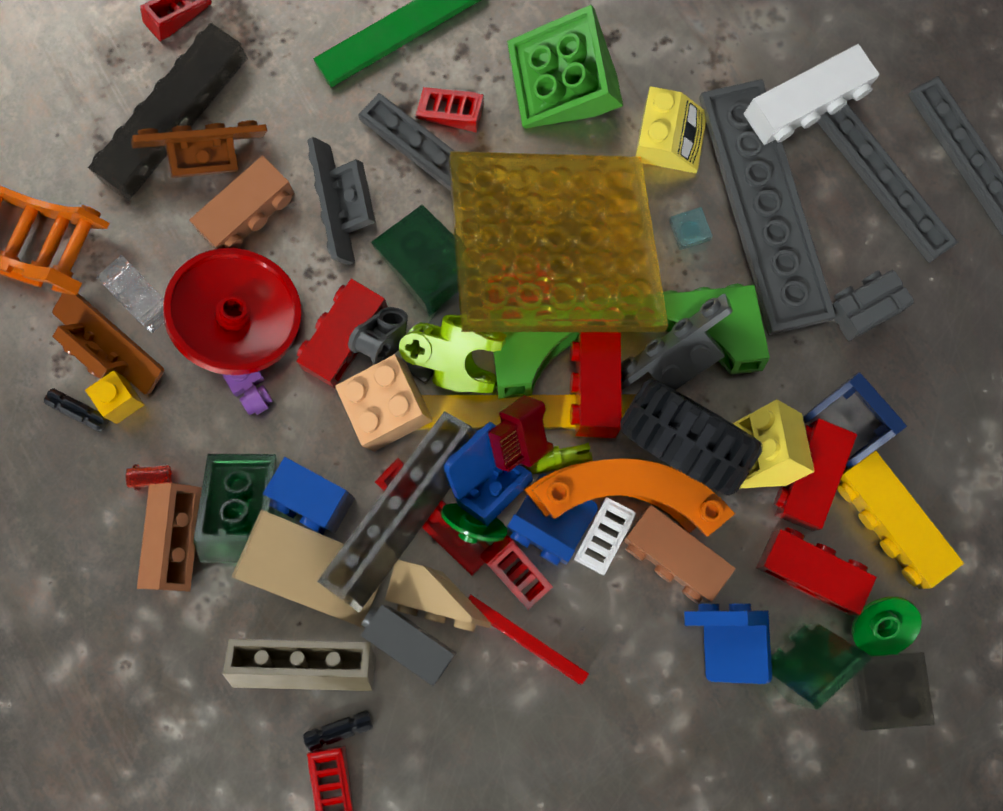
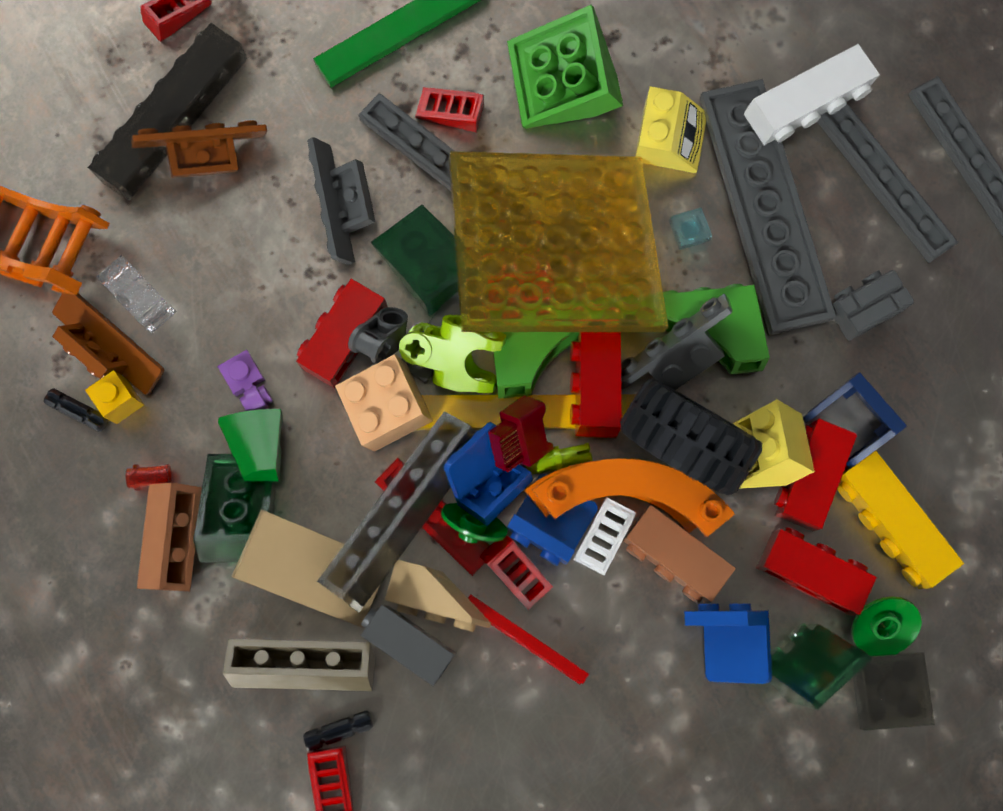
red dish [163,248,301,375] -> none
nougat brick [189,155,295,249] -> none
blue brick [263,456,355,535] -> none
none -> green slope [218,409,283,481]

